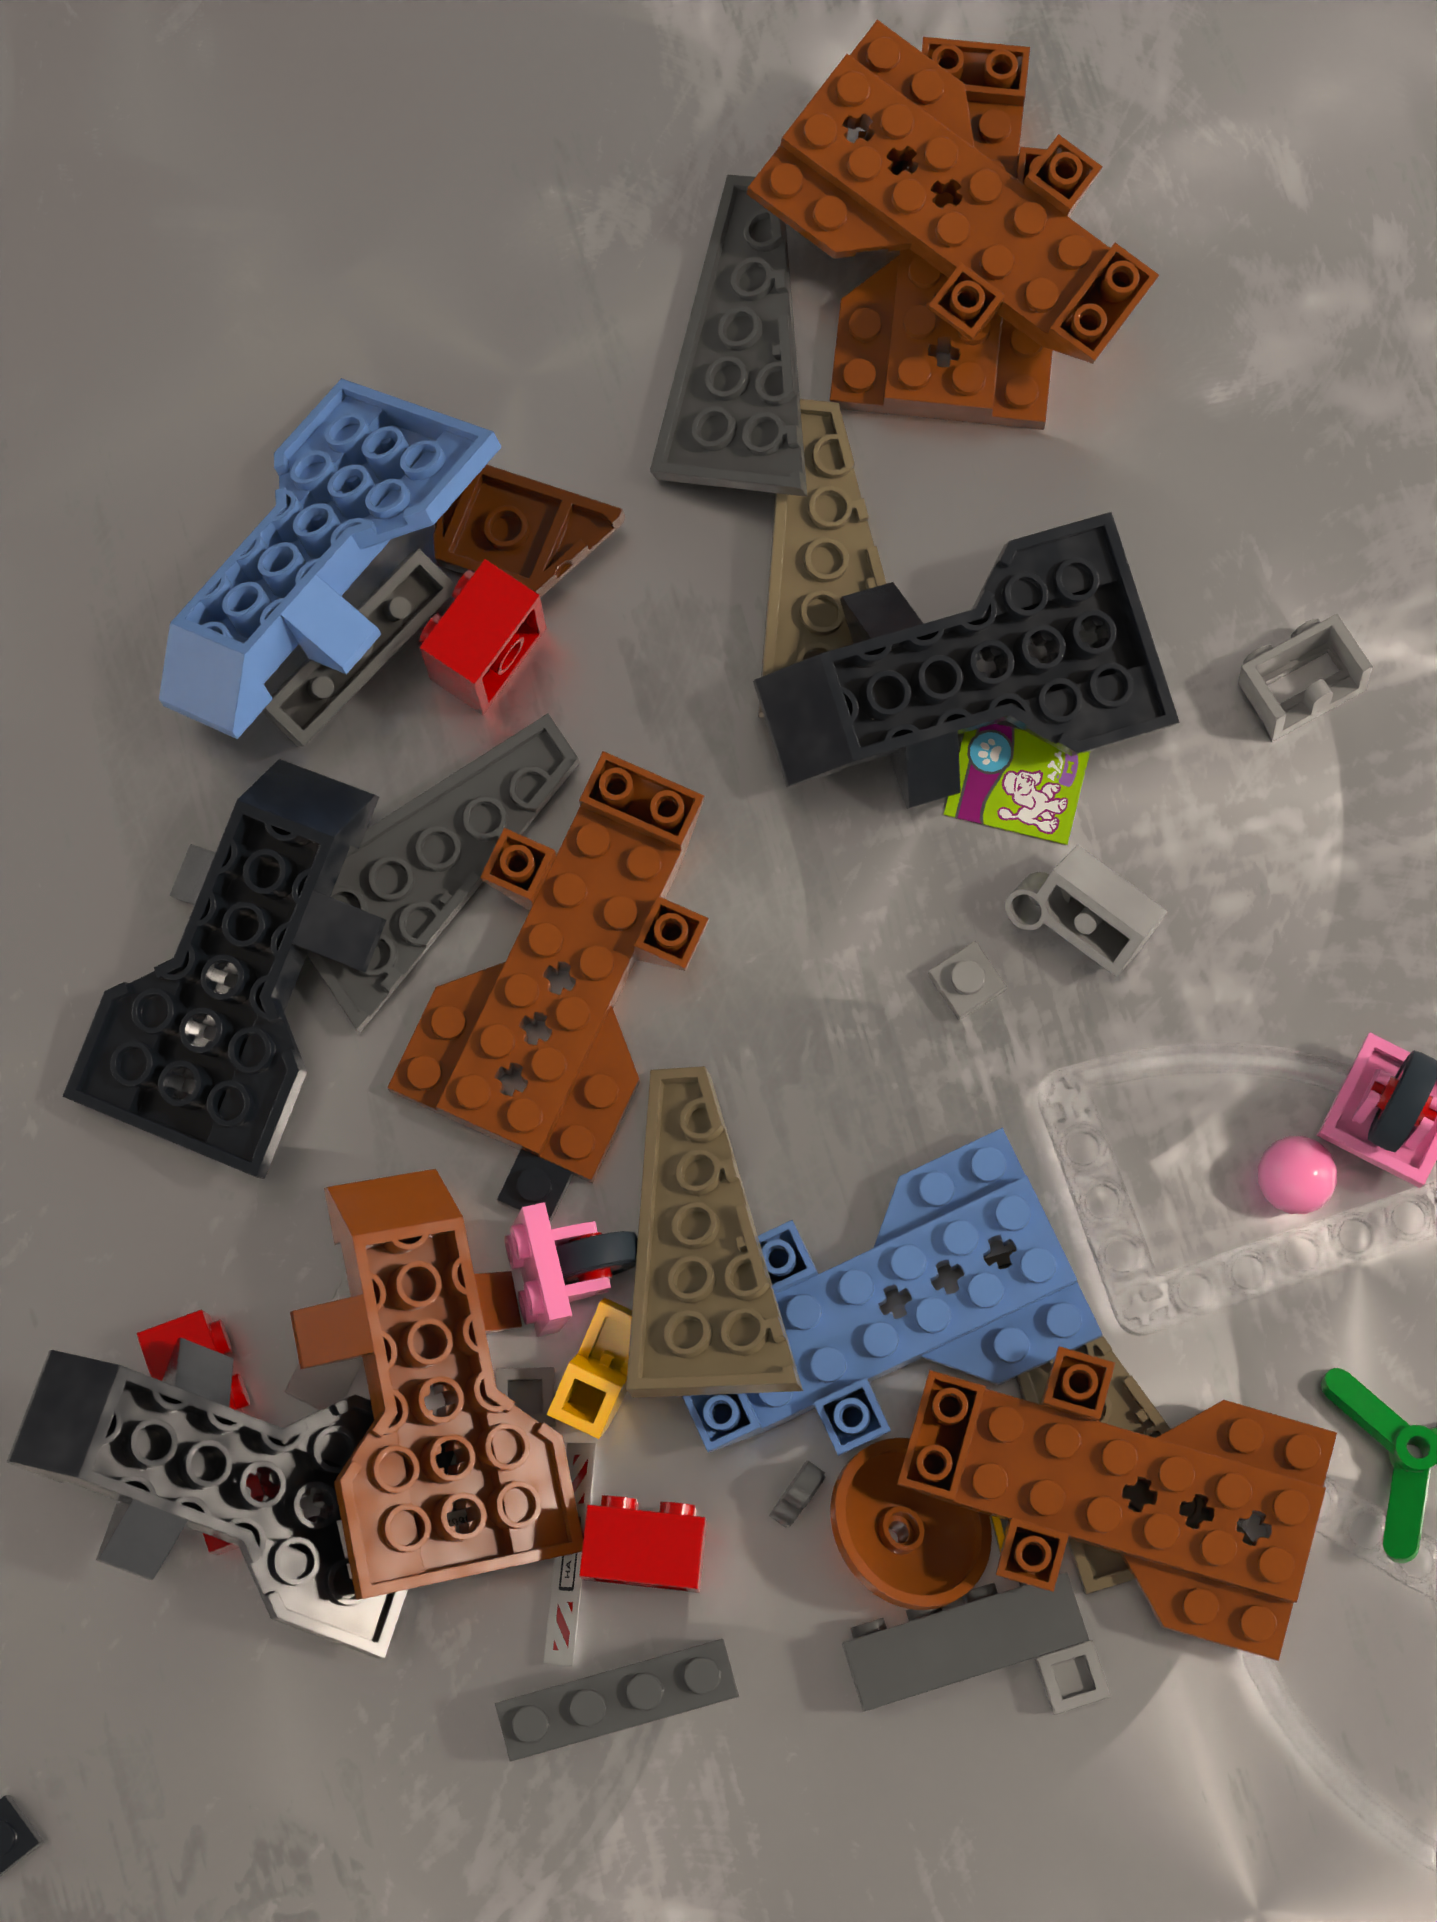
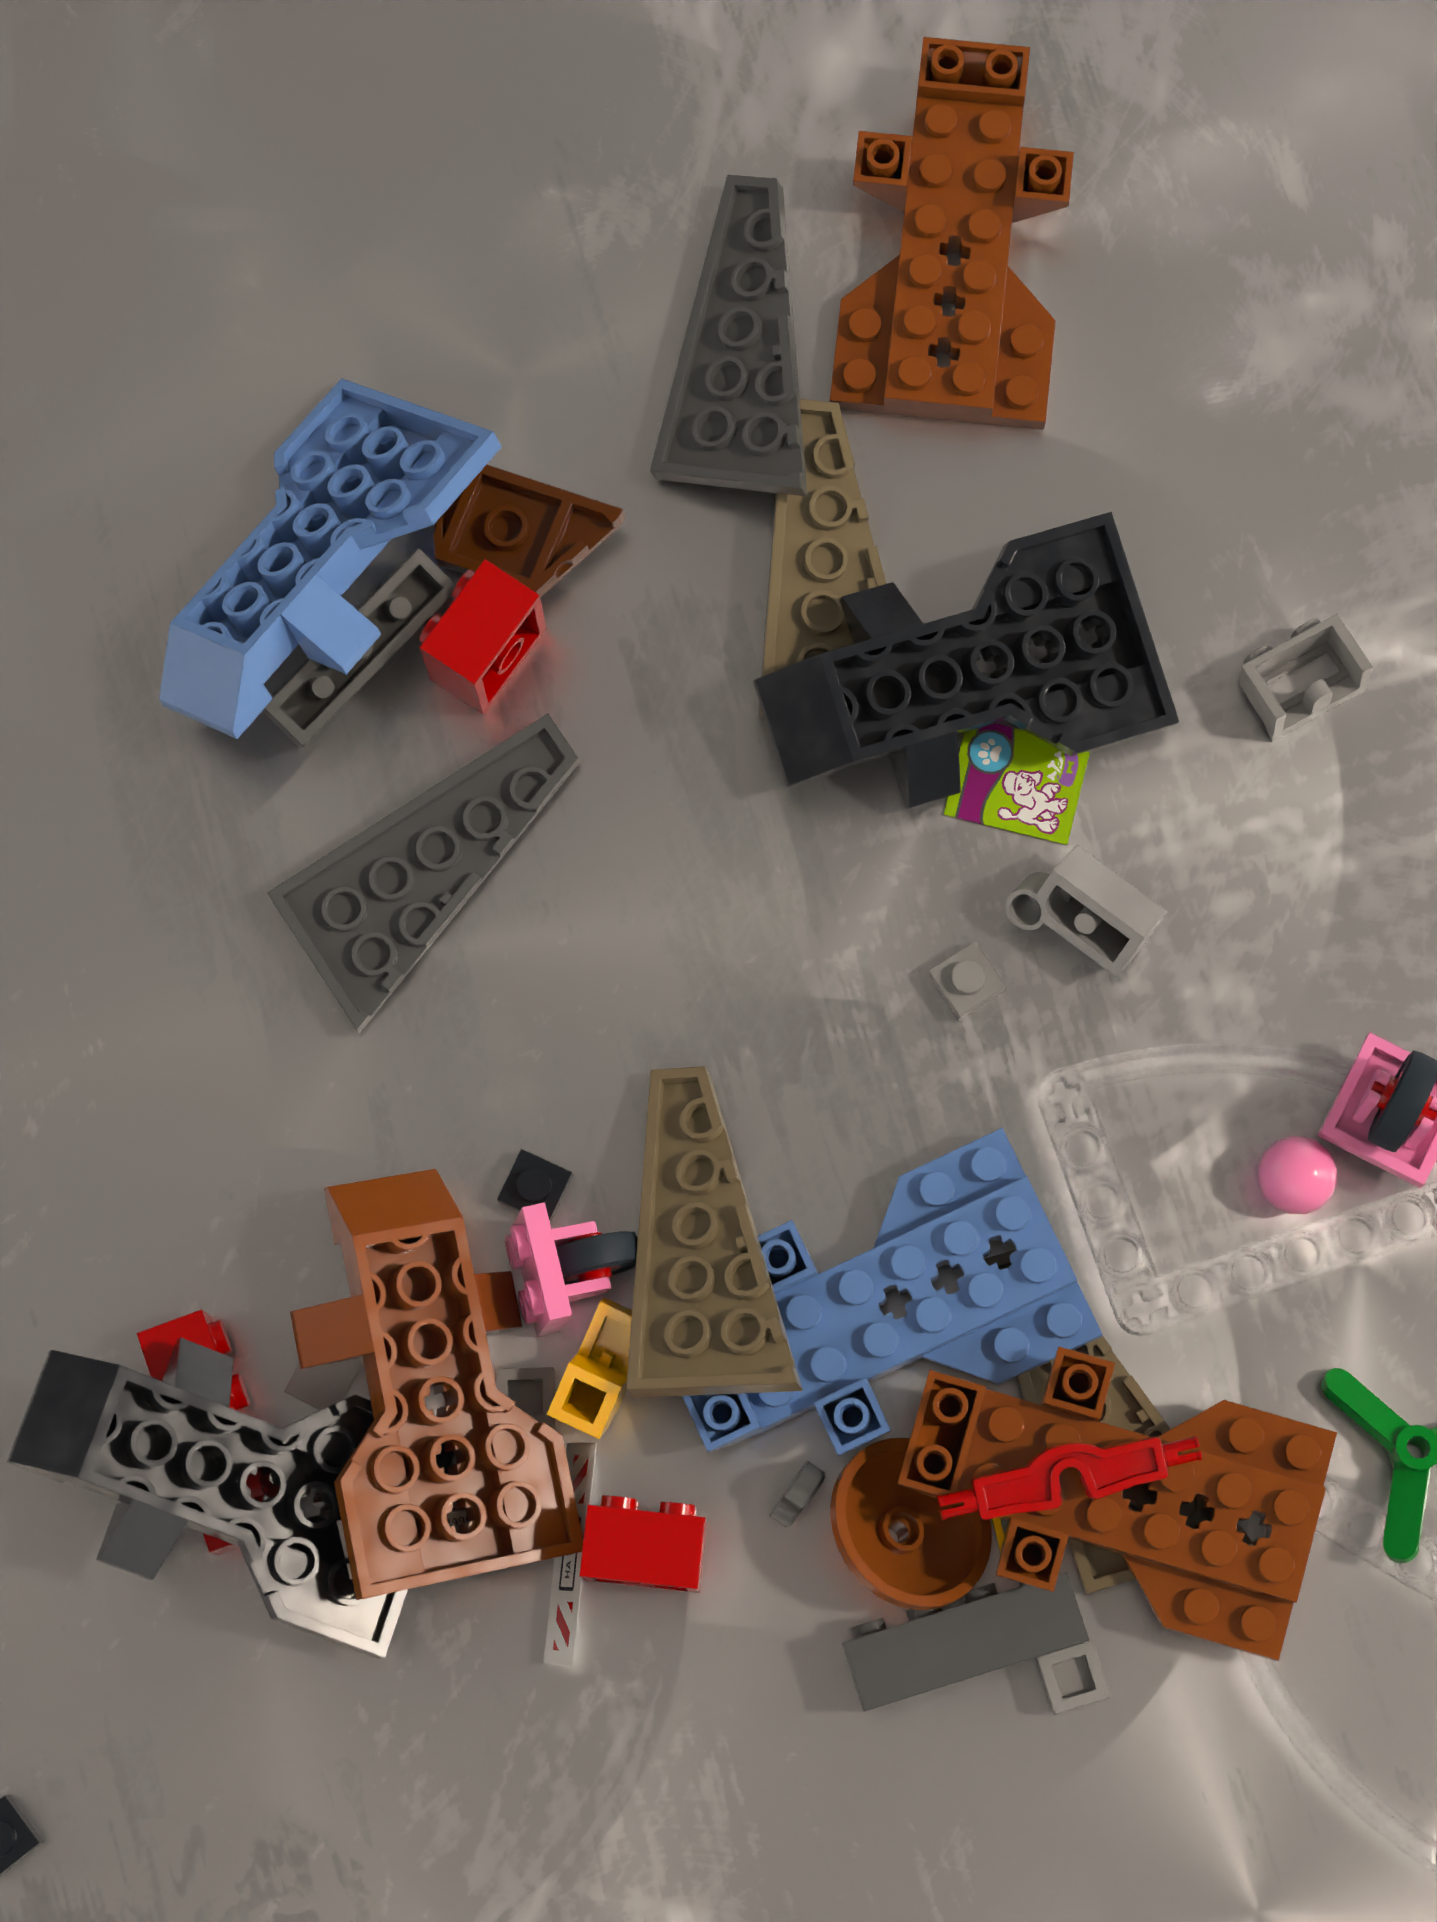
black piece [62,759,387,1179] -> none
dark orange piece [387,751,709,1184] -> none
dark grey brick [495,1639,739,1762] -> none
dark orange piece [747,20,1159,364] -> none
none -> red piece [937,1436,1202,1520]

